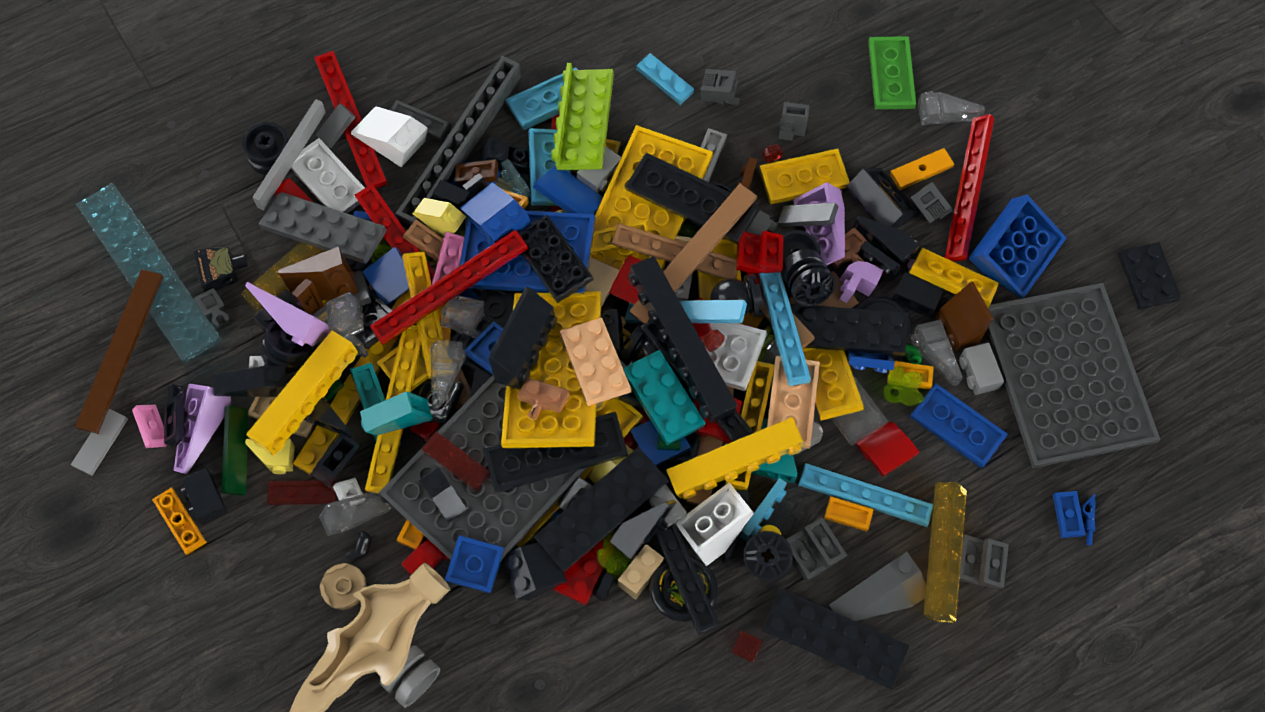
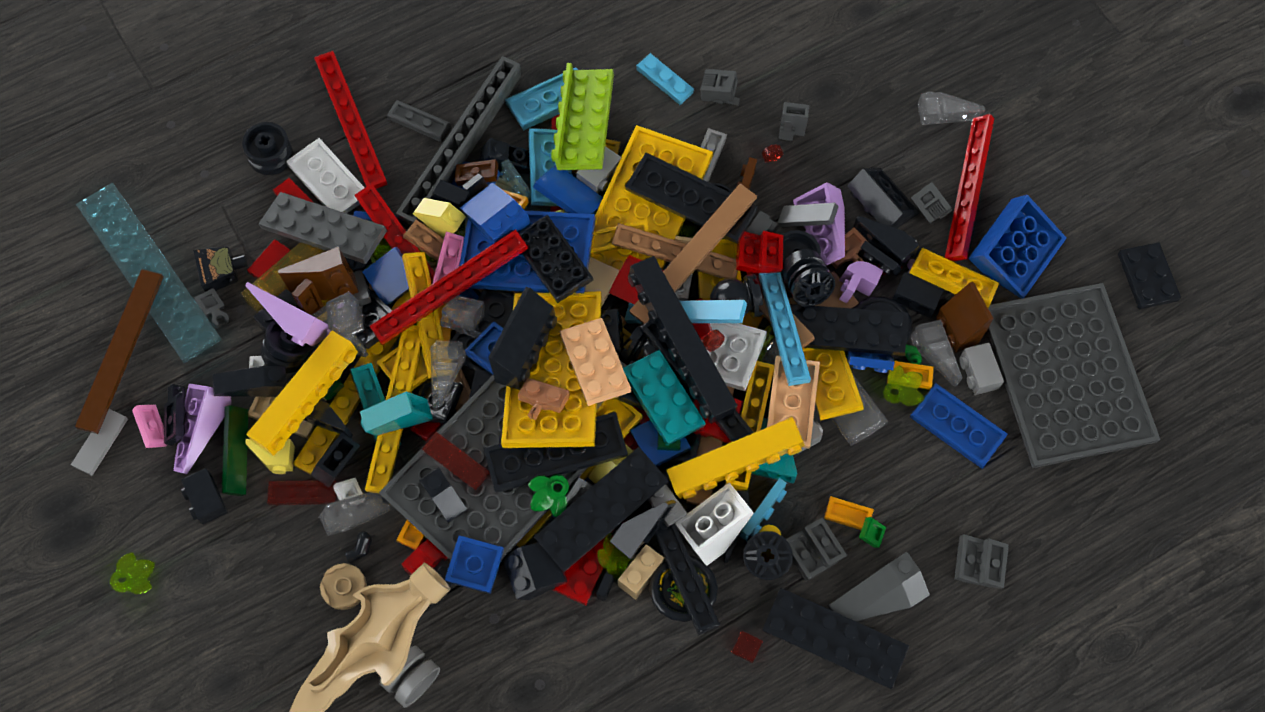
light orange tile [152,487,207,555] -> none
light grey tile [253,99,326,210] -> none
dark grey tile [316,103,355,148] -> none
white slope [351,107,428,167] -> none
yellow plate [759,149,850,205] -> none
medium azure tile [798,463,934,527] -> none
red slope [855,421,920,477] -> none
bright green plate [868,37,916,109] -> none
light orange tile [890,148,954,190] -> none
clear yellow brick [924,482,967,622] -> none
blue plate [1052,491,1085,538] -> none
blue hand [1081,494,1096,546] -> none
none -> clear neon green plate [110,552,155,594]
none -> red tile [247,239,292,284]
none -> green plate [528,475,569,517]
none -> green tile [859,517,886,548]

